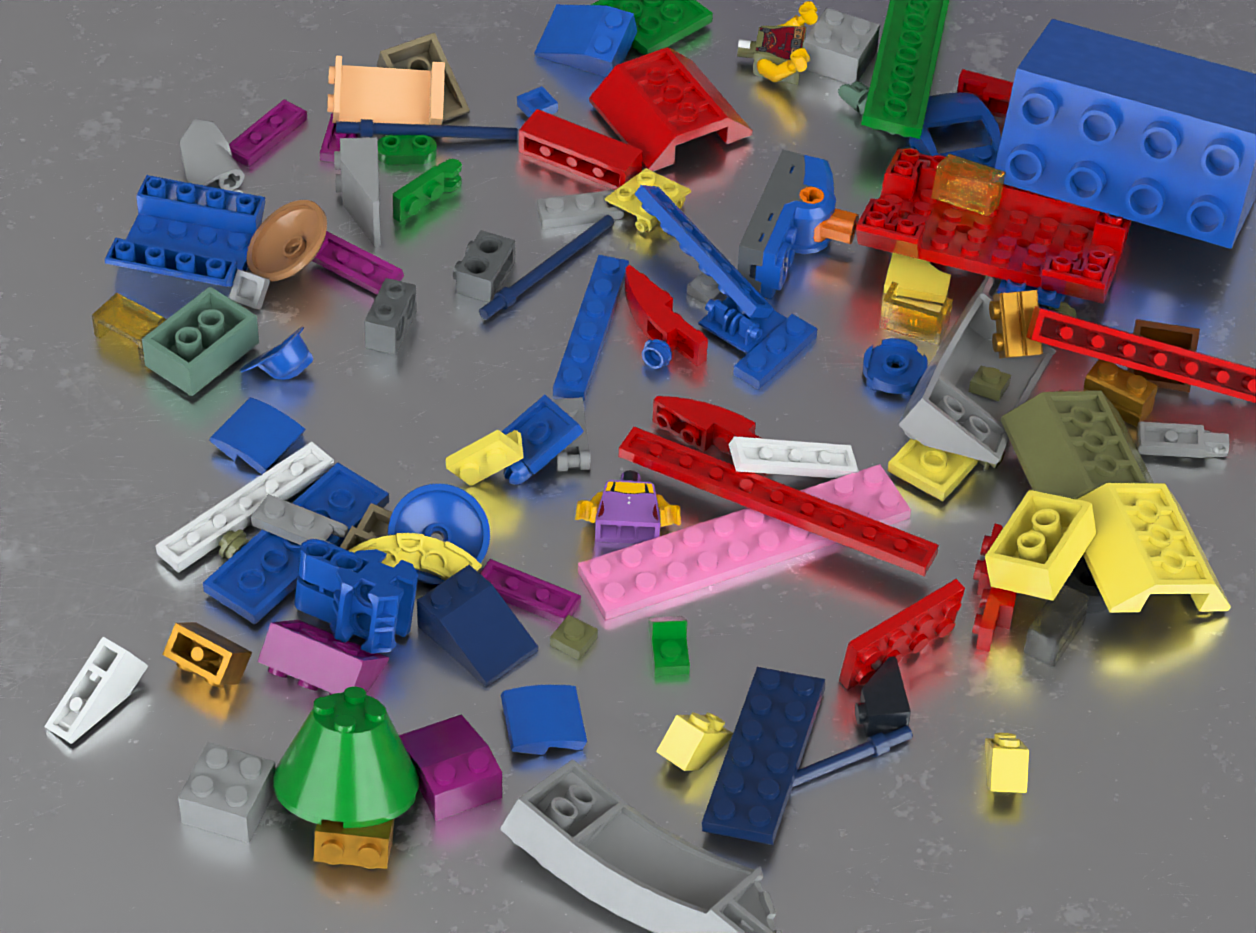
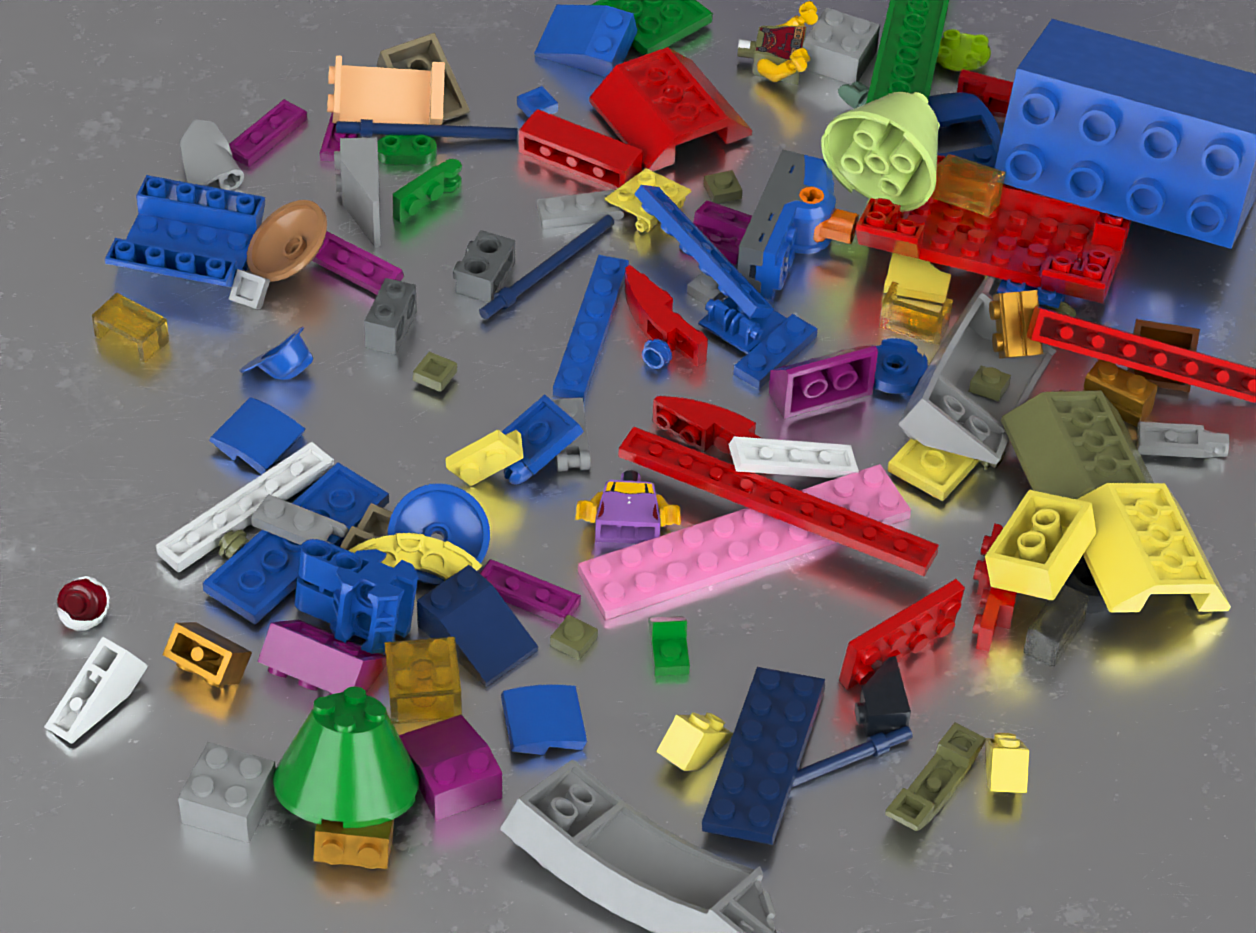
sand green brick [142,286,259,396] -> none
none -> dark red hair [56,576,110,631]
none -> clear yellow brick [384,637,462,724]
none -> olive plate [413,352,457,392]
none -> magenta slope [679,200,752,265]
none -> olive plate [703,170,743,204]
none -> magenta slope [769,346,878,419]
none -> yellowish green cone [821,92,940,212]
none -> olive slope [885,722,986,831]
none -> lime dish [937,29,991,71]

